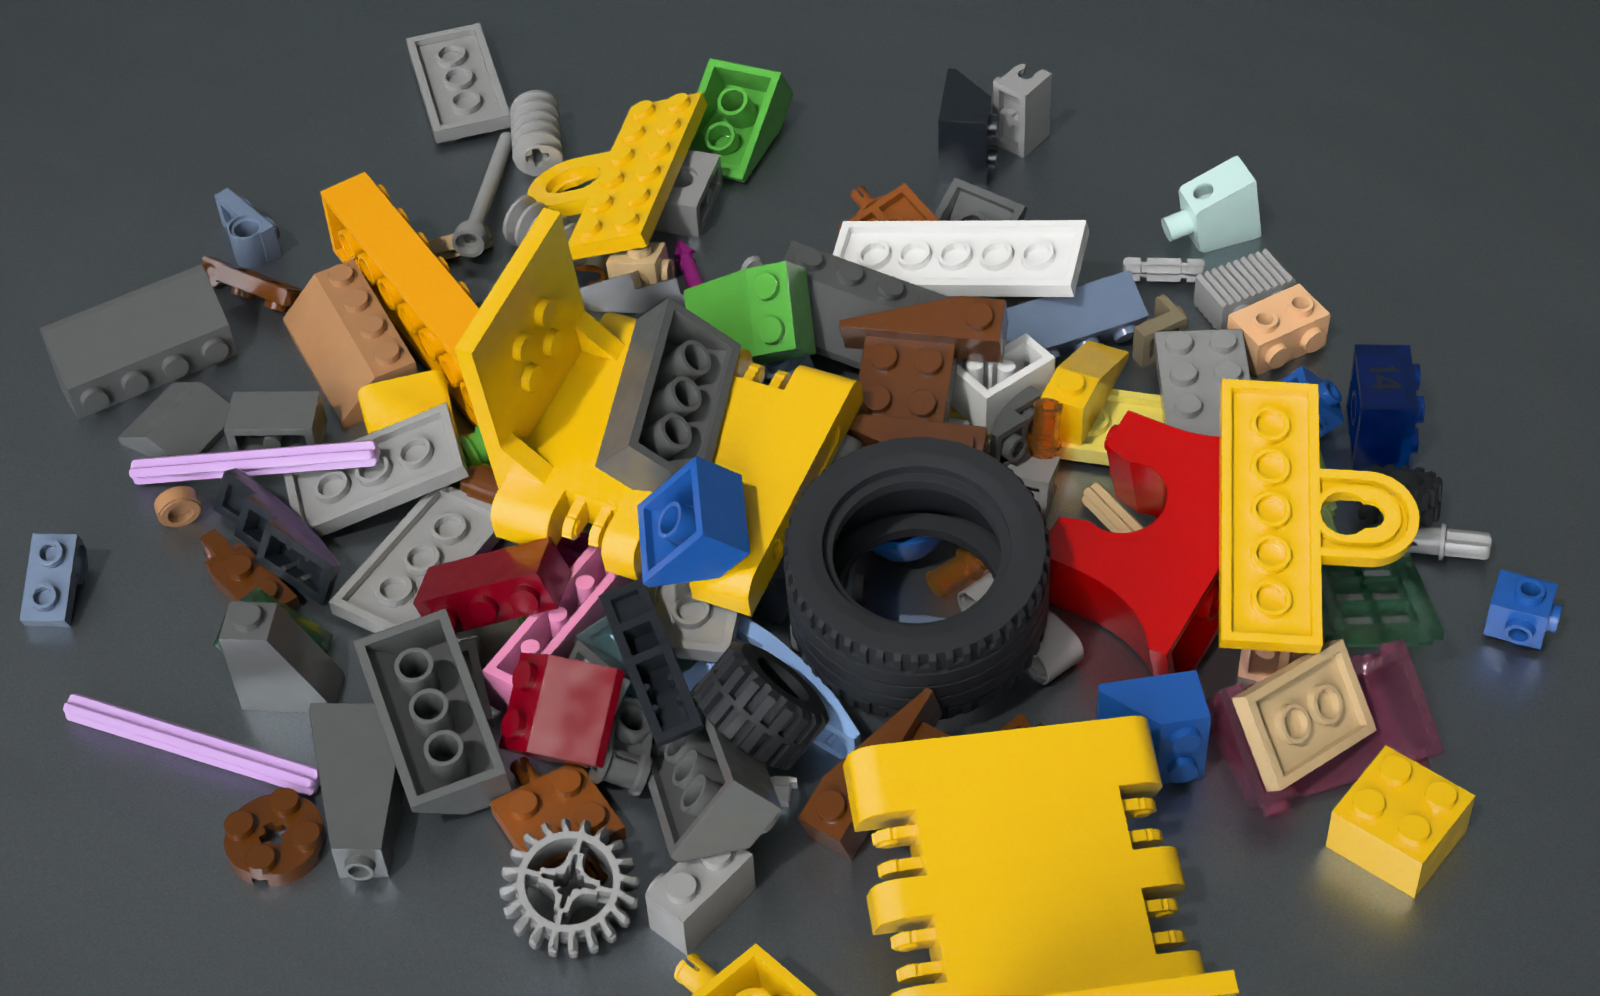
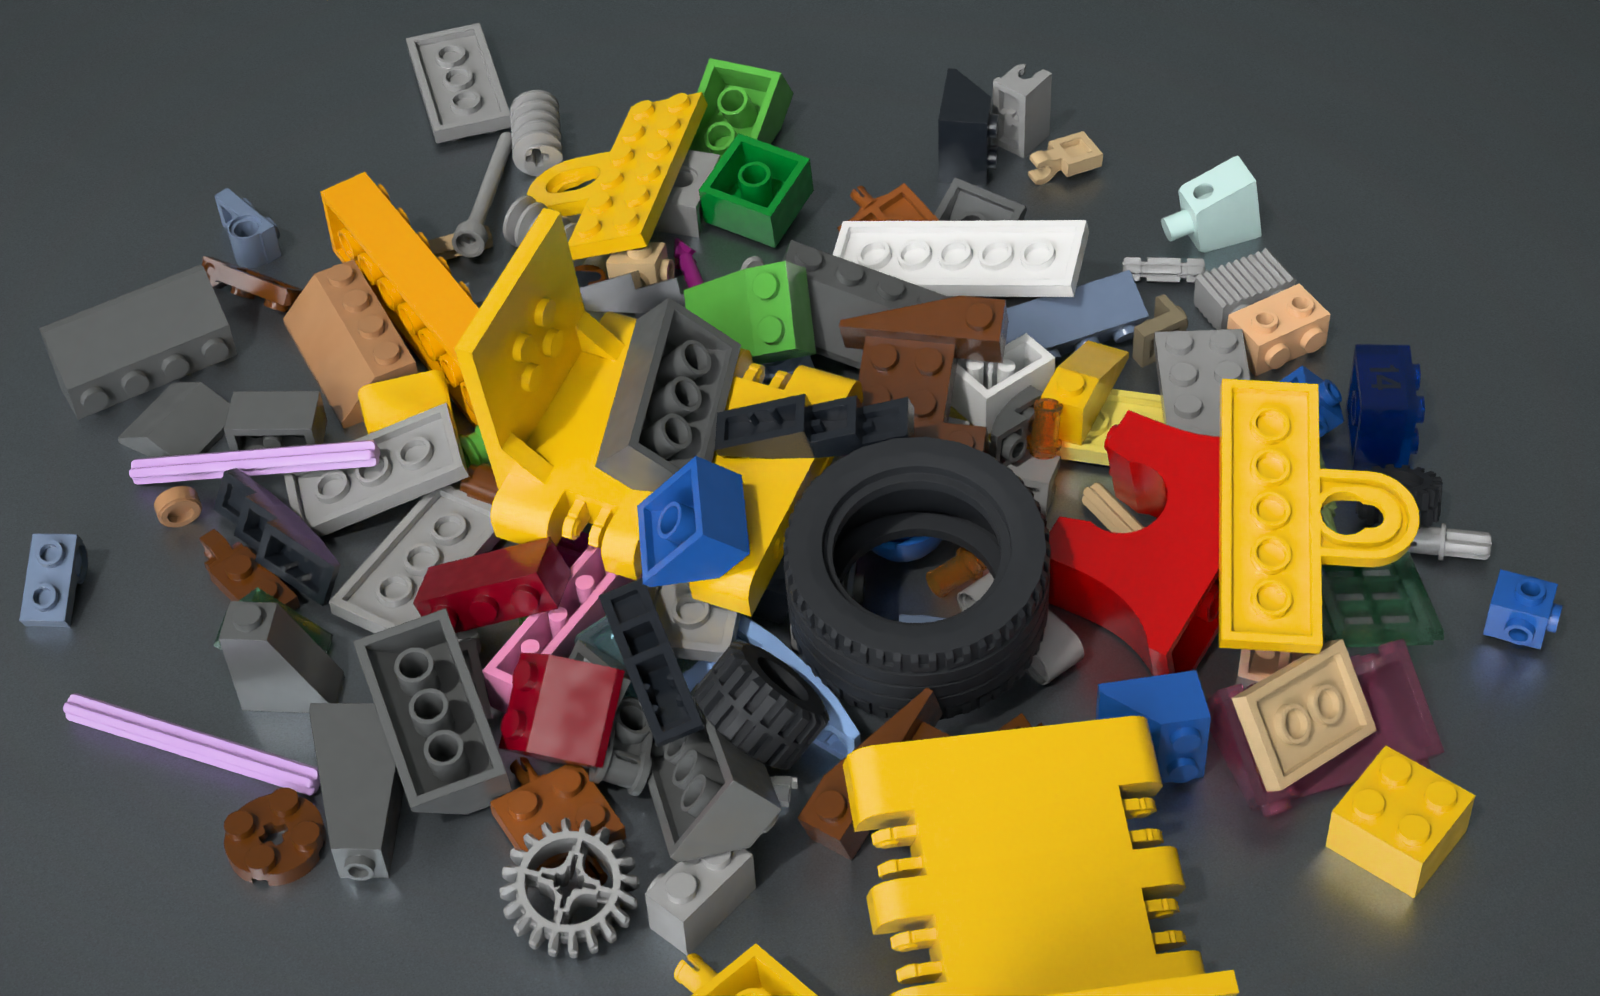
none -> green brick [699,133,814,248]
none -> black slope [715,394,914,459]
none -> tan plate [1028,131,1103,185]

